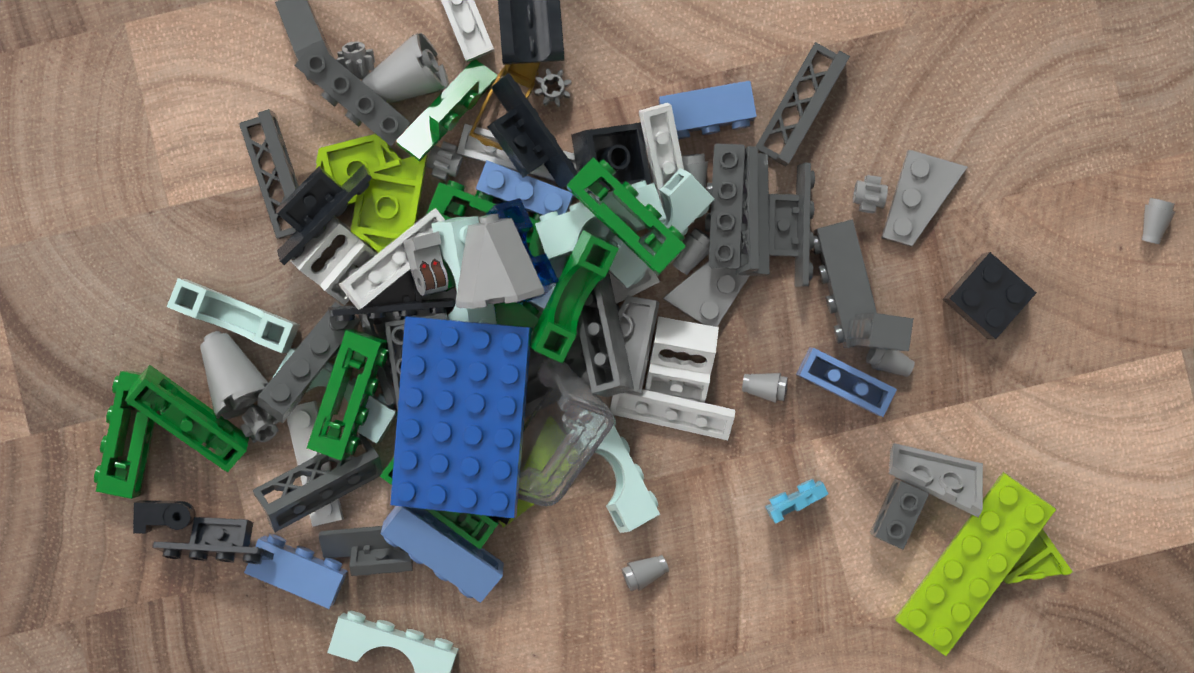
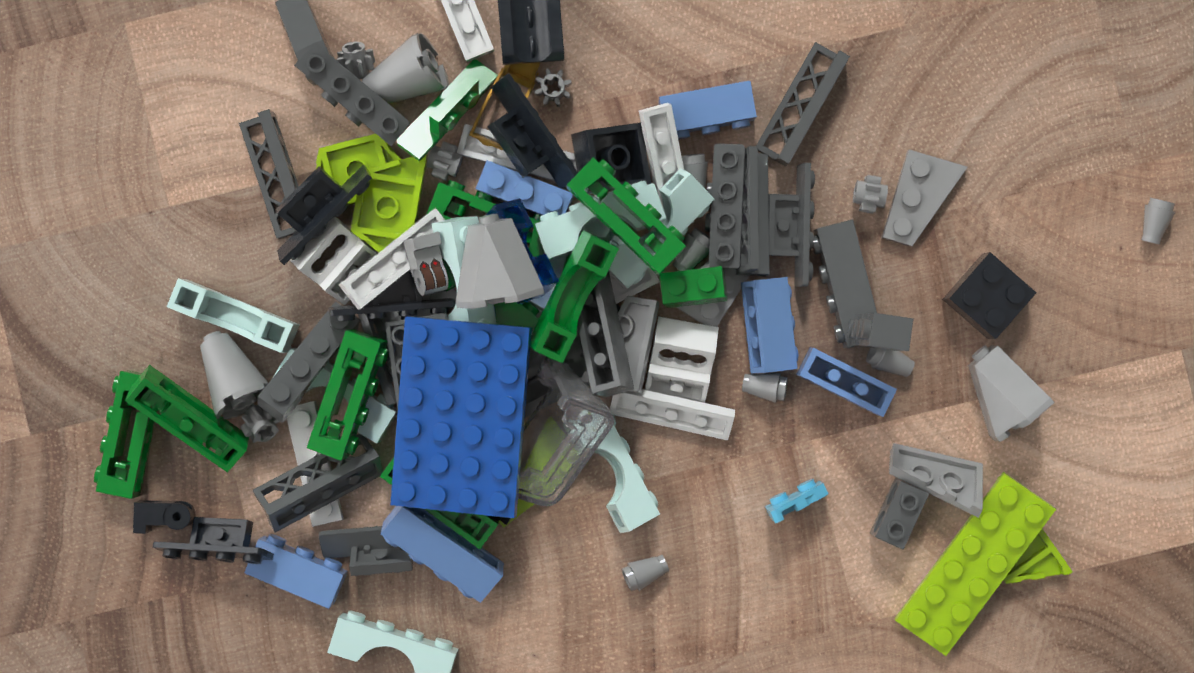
none -> green brick [660,266,728,308]
none -> medium blue brick [741,277,799,374]
none -> light grey slope [968,345,1055,442]

